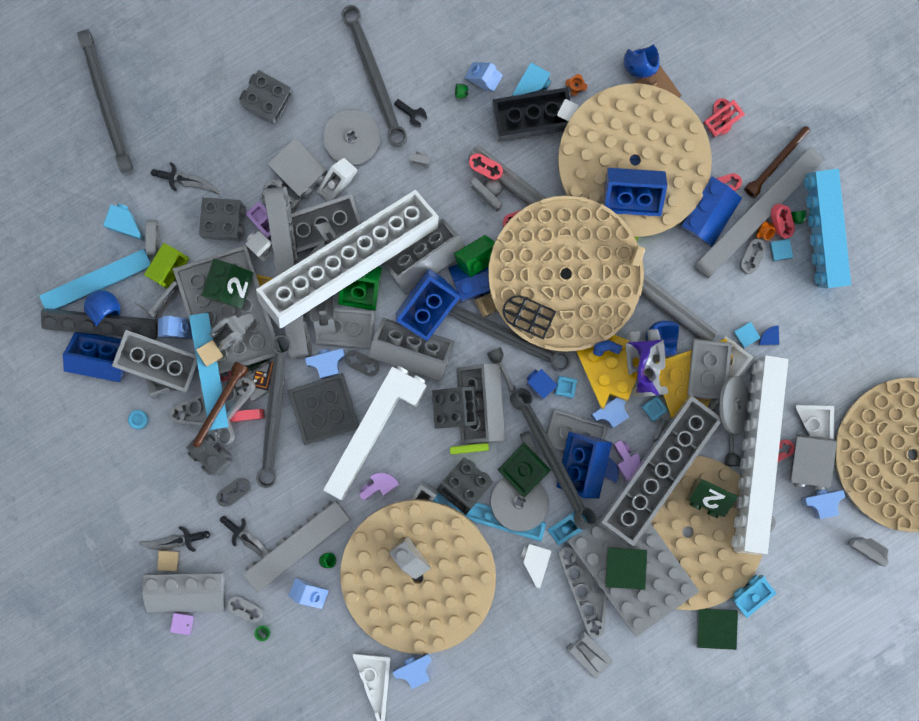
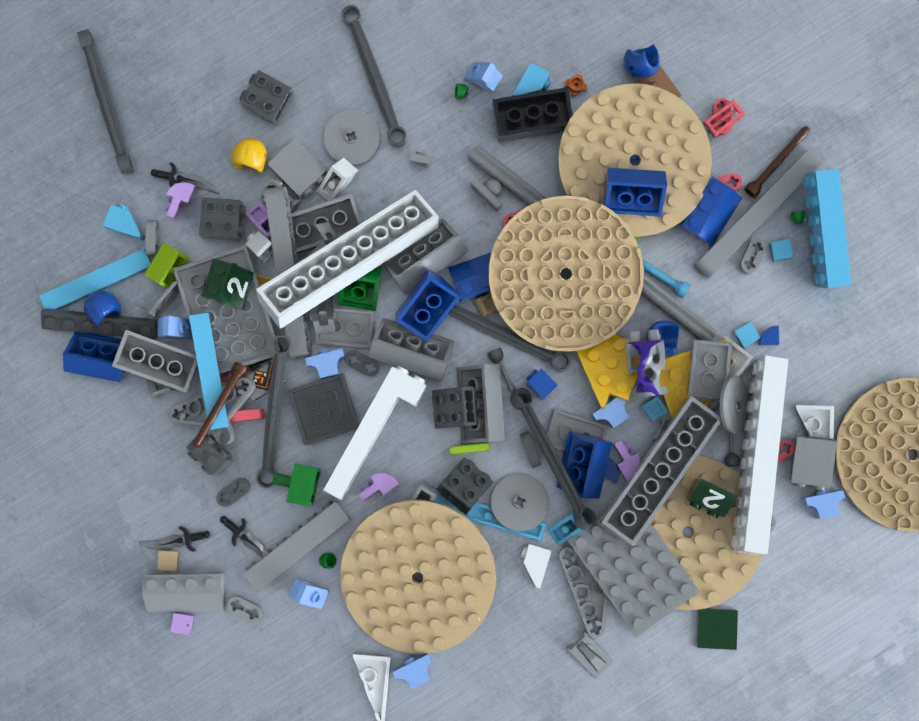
medium azure tile [128,410,149,429] -> none
tan tile [196,340,223,367] -> none
light grey hinge [209,313,254,350] -> none
green hinge [254,625,270,642] -> none
light grey slope [389,536,431,579] -> none
black bar [394,99,427,127] -> none
green brick [454,235,495,278] -> none
coral beam [469,153,503,180] -> none
dark green tile [498,443,551,498] -> none
black window [502,295,556,340] -> none
medium azure tile [555,376,578,398] -> none
white sticker [557,99,578,121] -> none
blue arm [593,340,623,356] -> none
dark green tile [605,547,647,590] -> none
tan tile [629,246,646,267] -> none
medium azure bracket [731,575,777,618] -> none
orange plate [756,221,776,241] -> none
coral beam [771,203,795,239] -> none
light grey slope [847,537,889,567] -> none
none -> lavender brick [165,182,196,218]
none -> yellow piece [231,138,267,173]
none -> green brick [272,463,321,507]
none -> medium azure piece [643,260,691,298]

